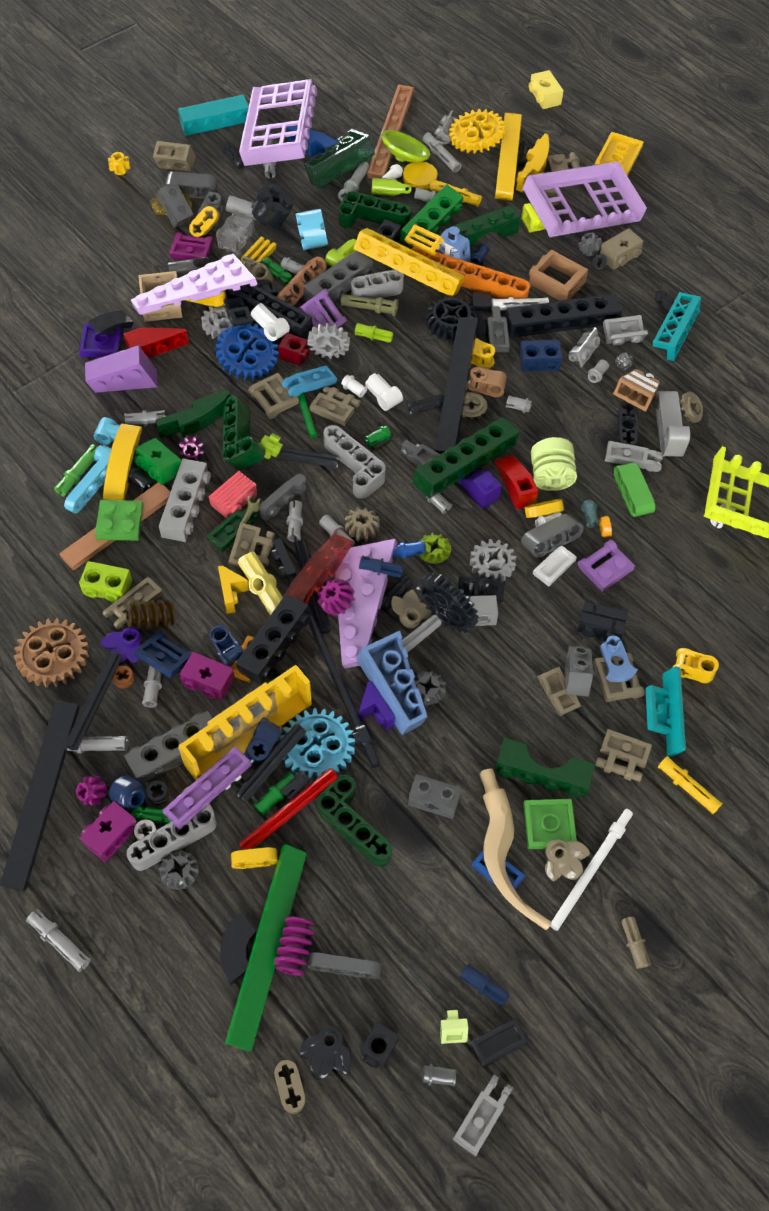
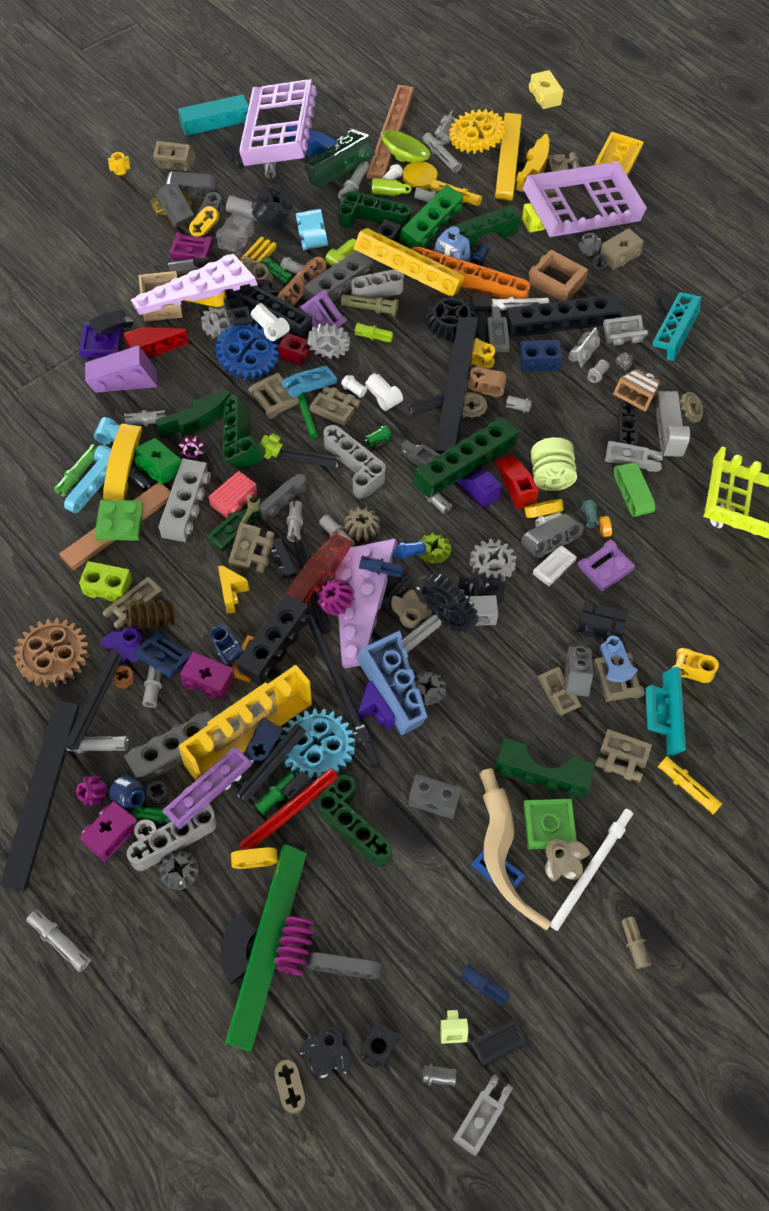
light yellow piece [238,552,283,615] -> none
yellow tile [404,224,444,256] -> none

